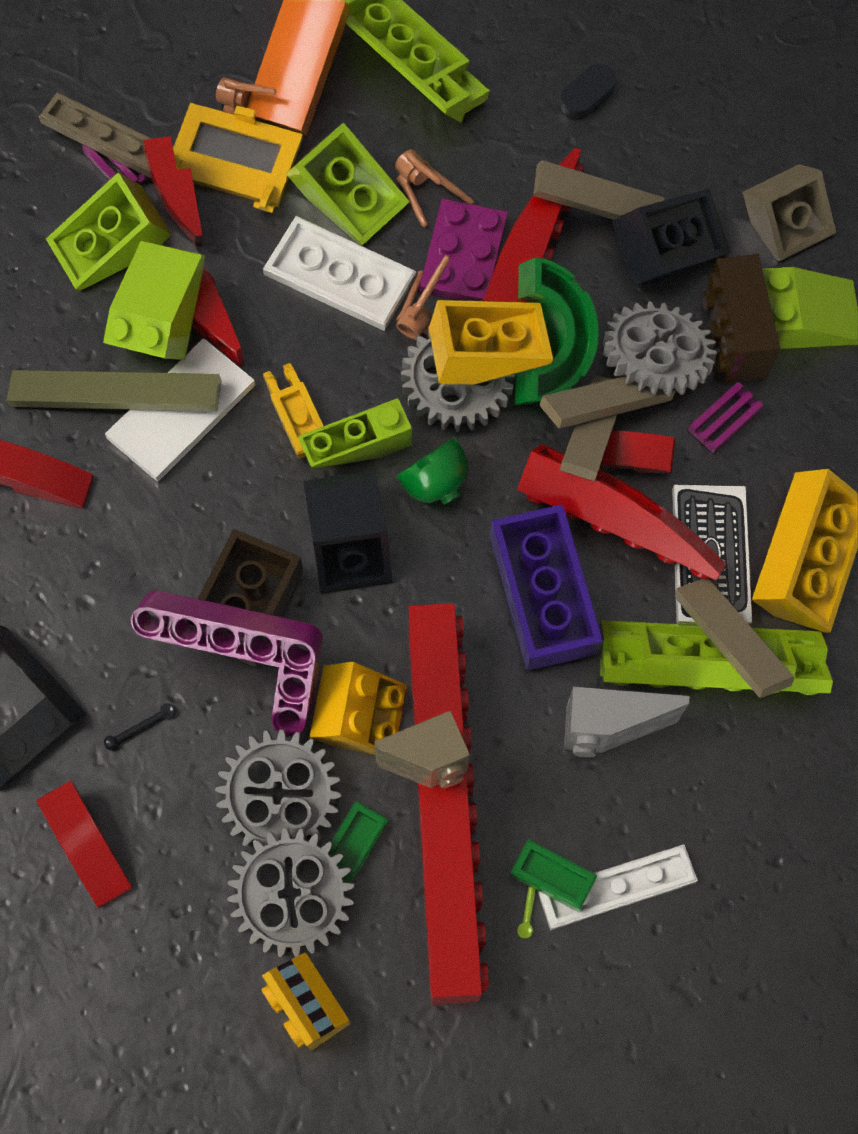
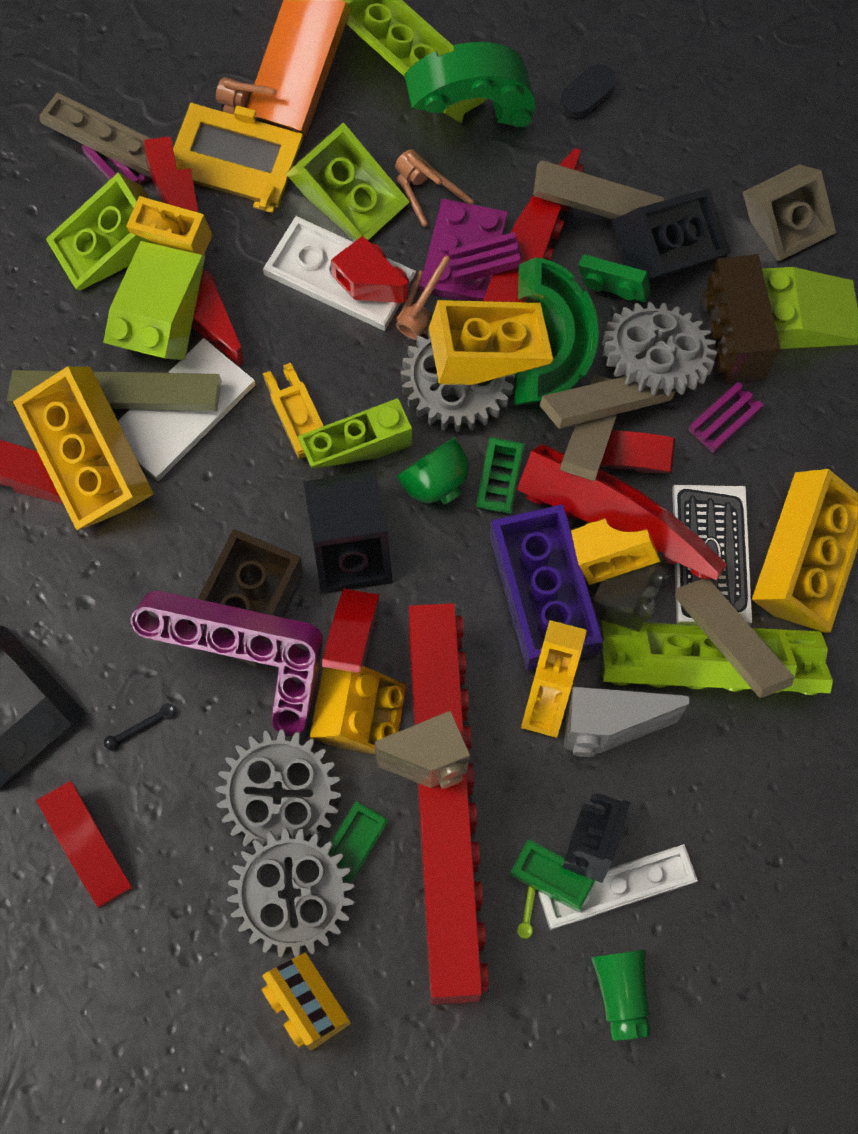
none -> yellow slope [13,366,154,530]
none -> yellow arch [126,196,213,255]
none -> red slope [321,588,380,673]
none -> red slope [331,235,409,303]
none -> green brick [404,42,535,127]
none -> magenta tile [448,232,522,284]
none -> green slope [476,437,525,514]
none -> yellow slope [521,620,587,738]
none -> black hinge [562,793,630,883]
none -> yellow arch [571,519,660,585]
none -> green plate [578,254,651,302]
none -> green plant [591,950,650,1041]
none -> clear smoke brick [592,551,671,632]

